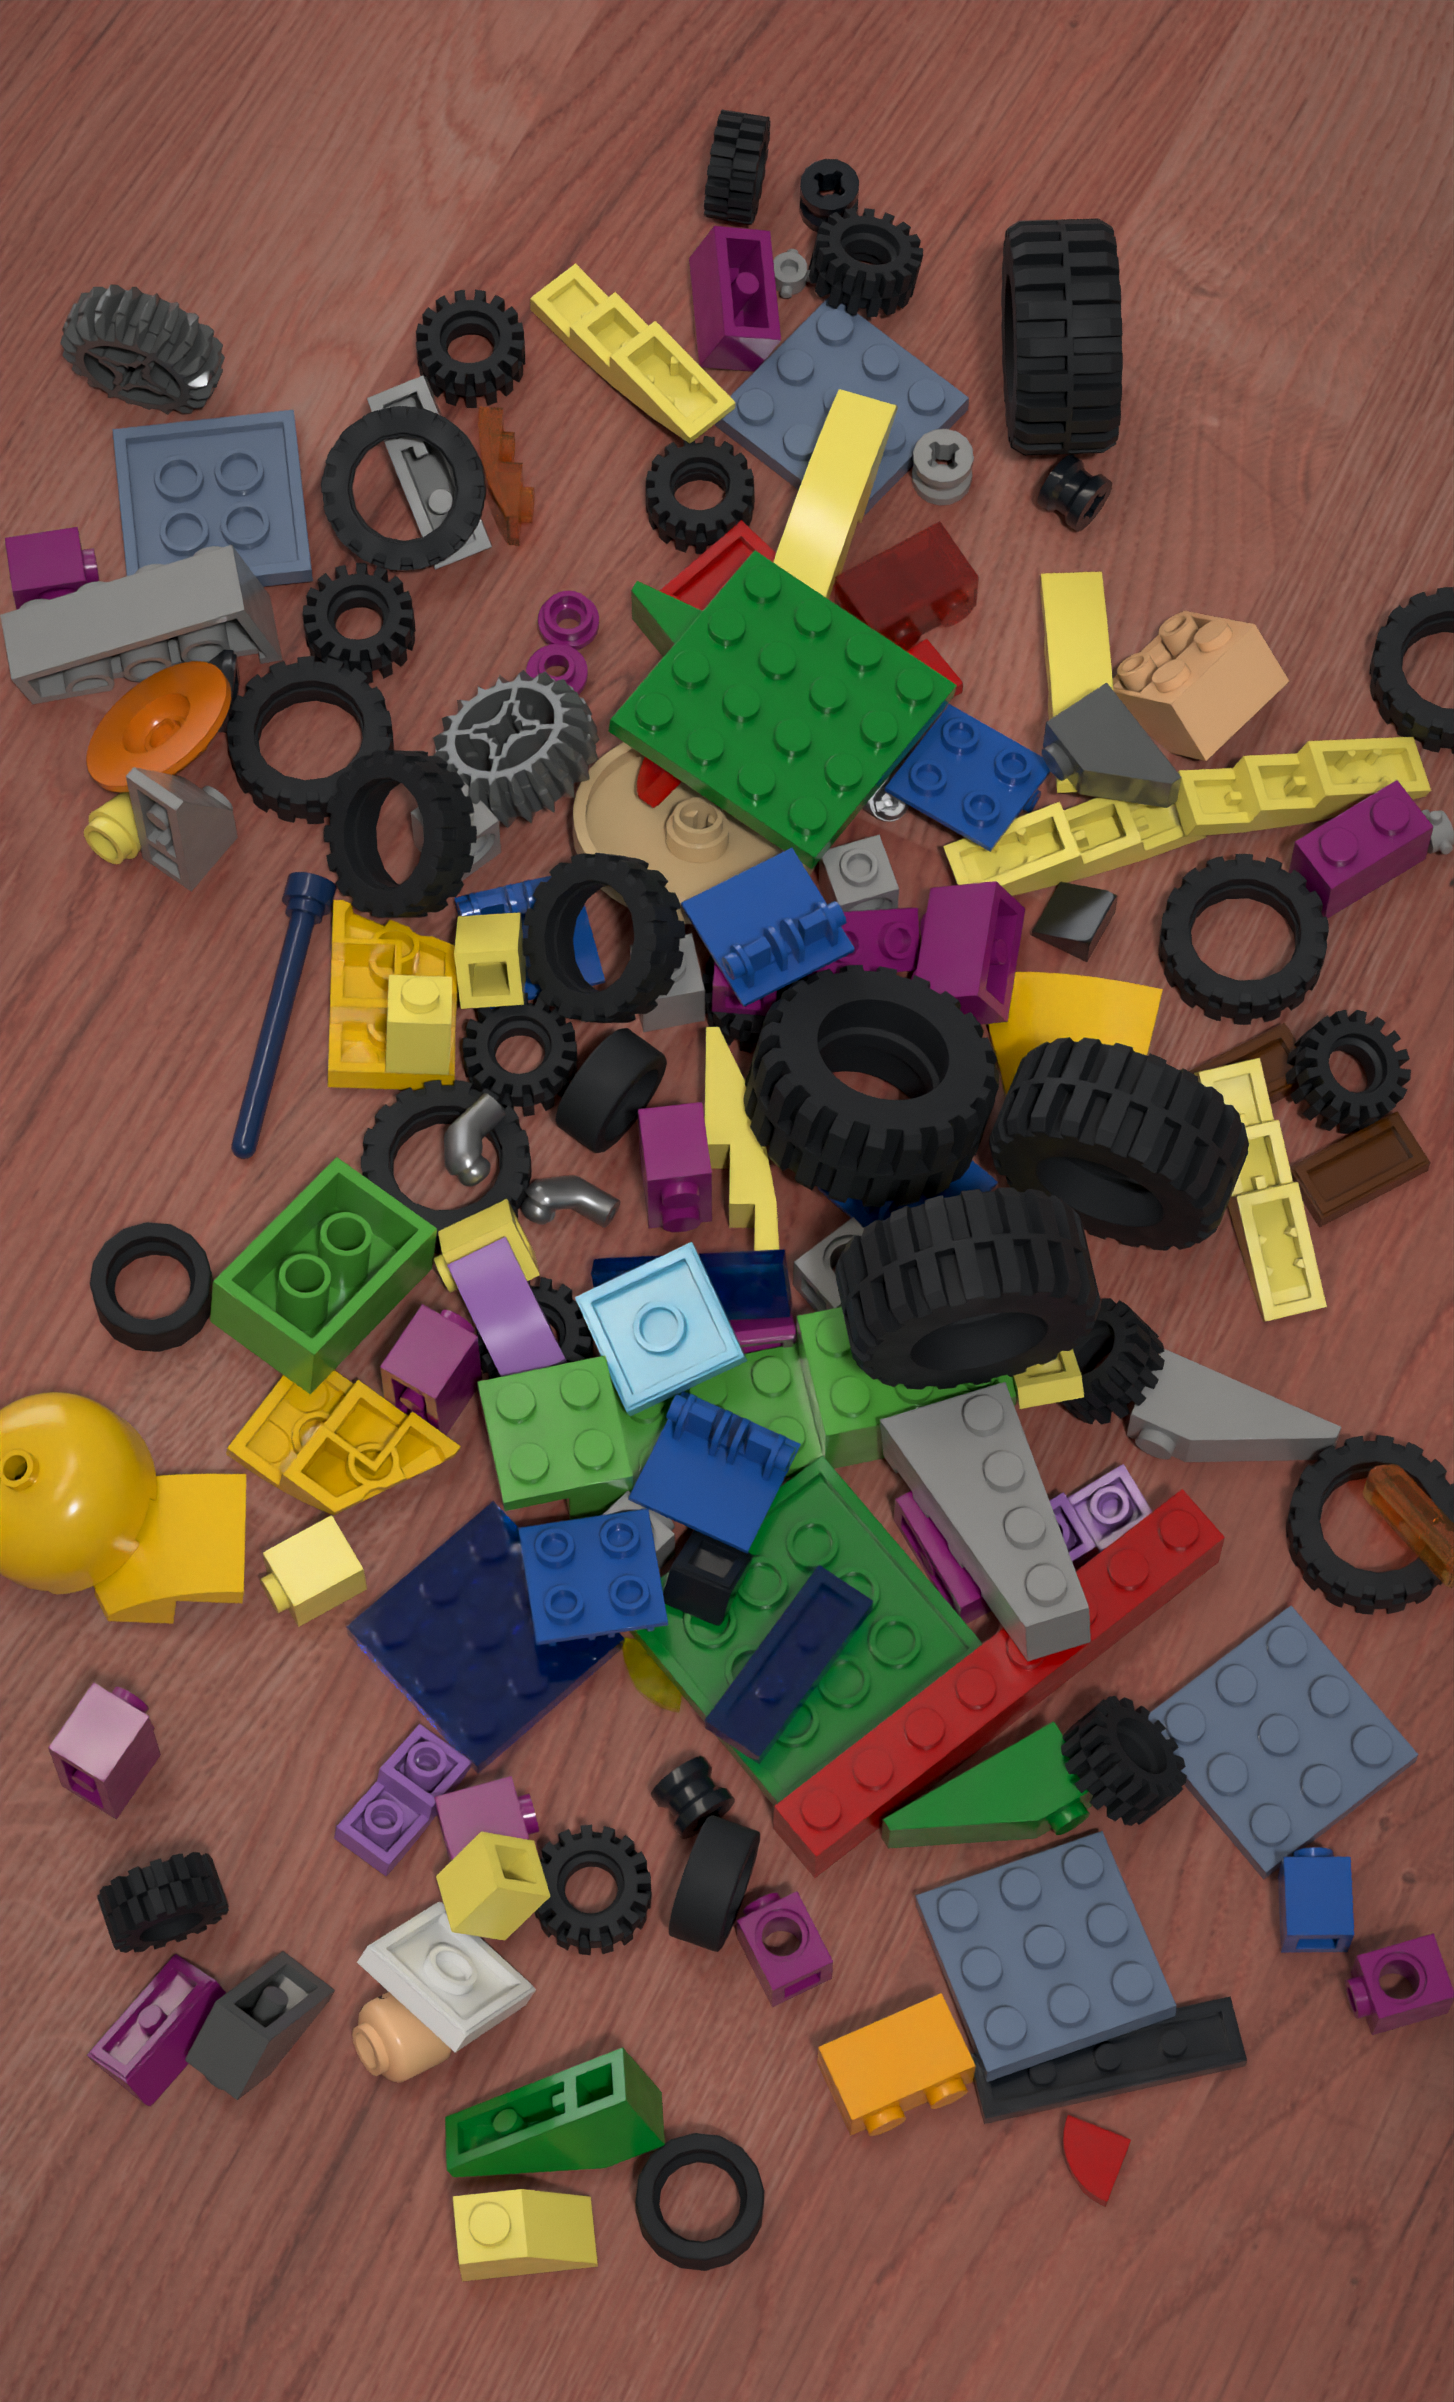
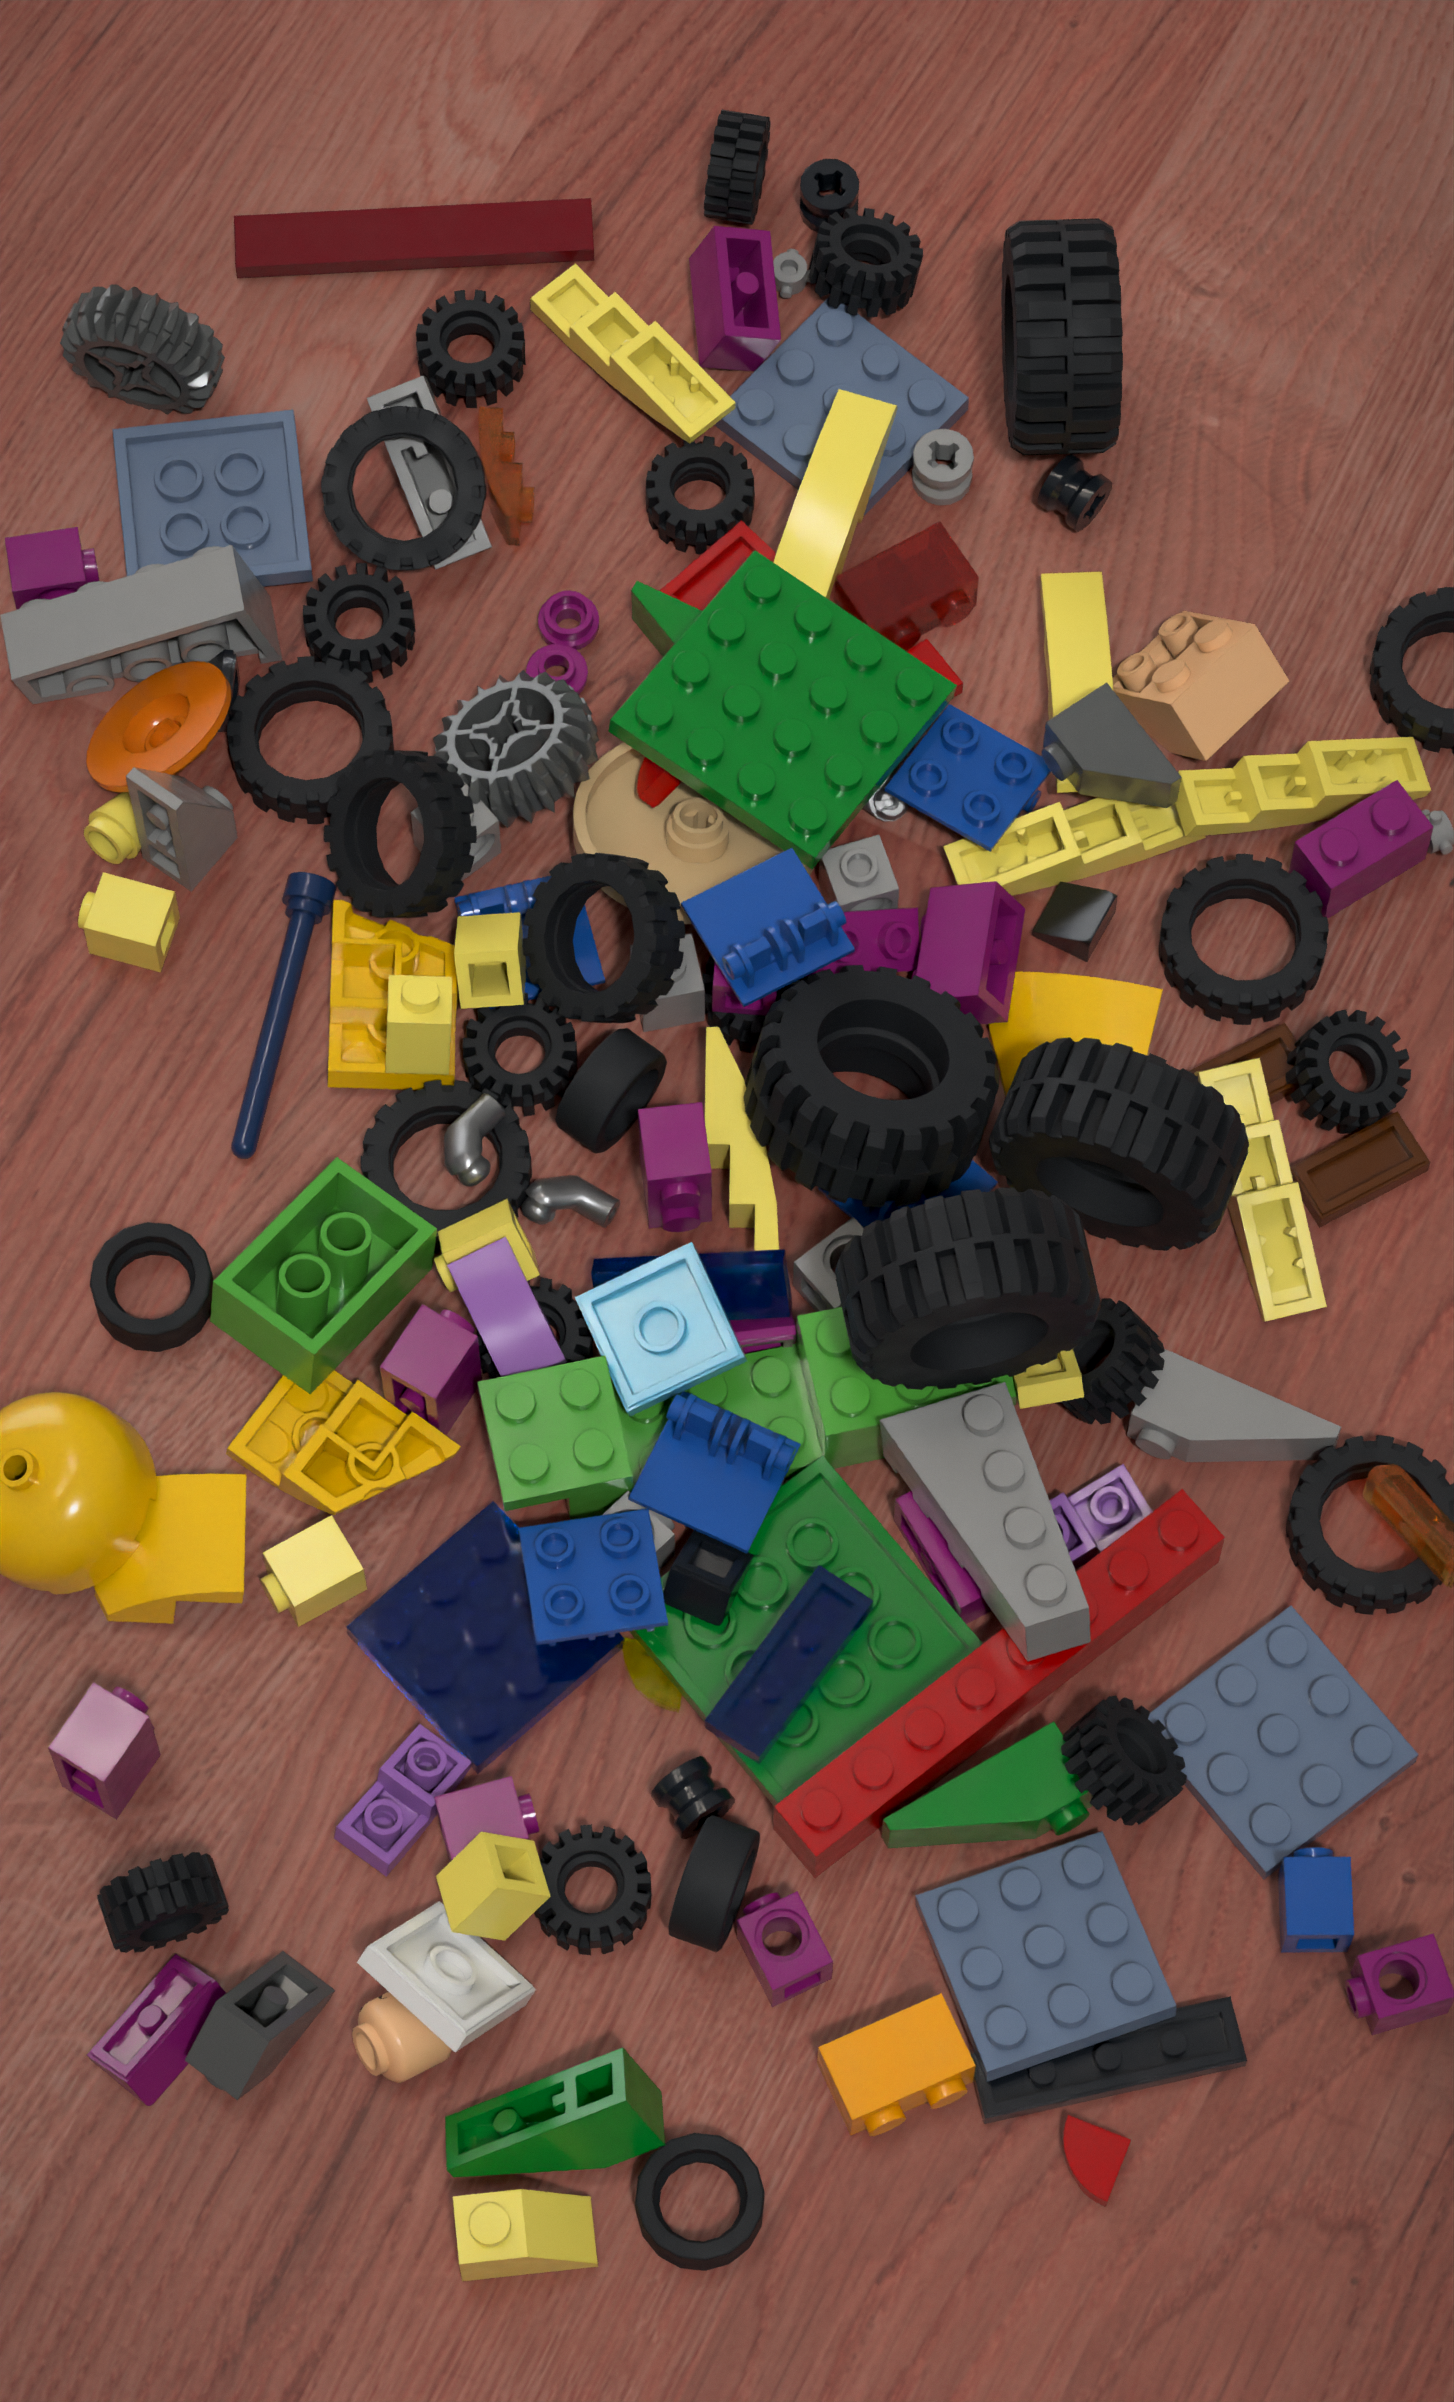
none -> light yellow brick [78,872,180,972]
none -> dark red tile [234,198,594,278]

